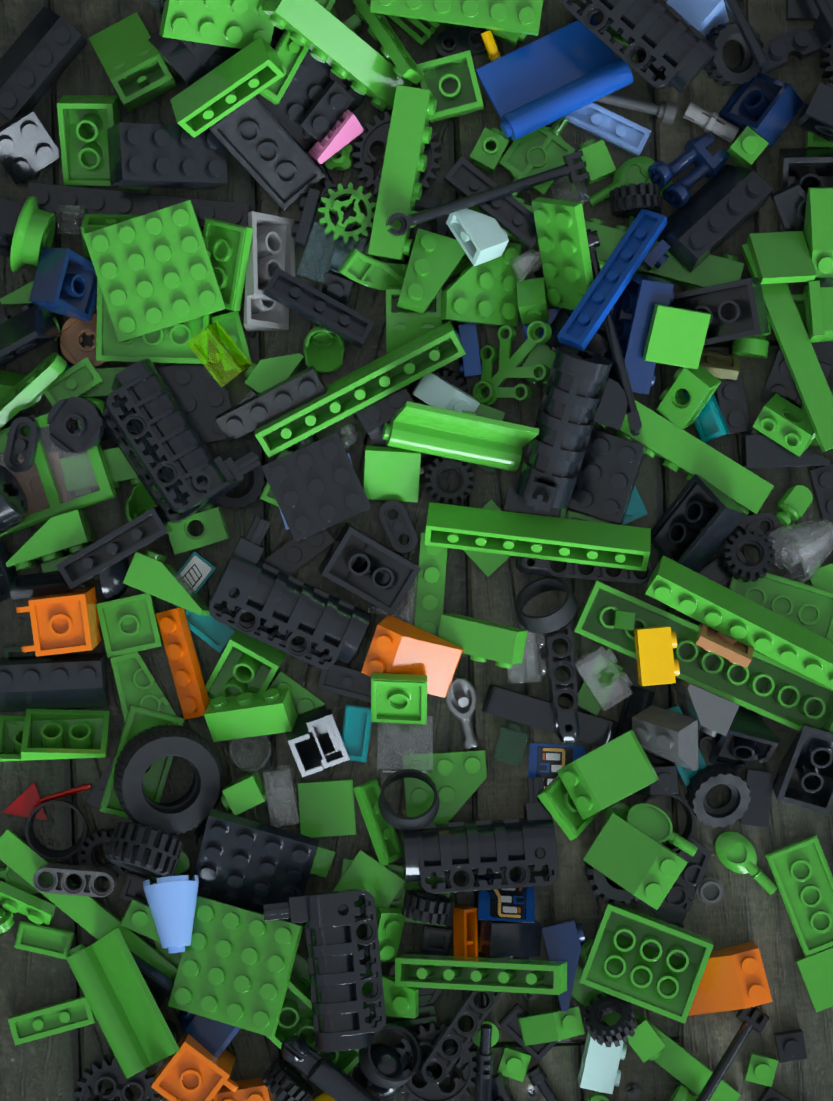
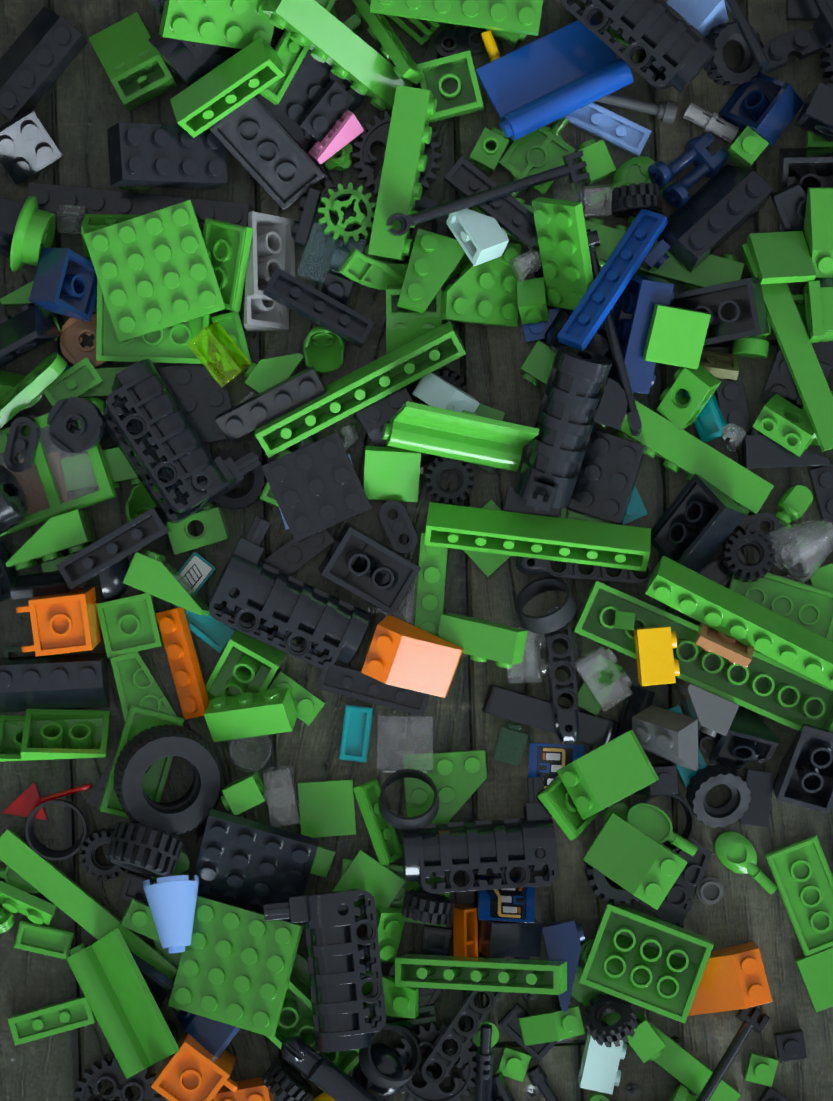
dark grey beam [33,863,118,897] -> none
bright green slope [57,95,120,186] -> none
black plate [286,705,350,778] -> none
bright green tile [371,673,428,725] -> none
flat silver piece [445,677,479,751] -> none
blue piece [456,323,482,378] -> none
bright green plant [473,321,552,406] -> none
none -> clear plate [582,185,612,216]
none -> clear arm [722,422,746,452]

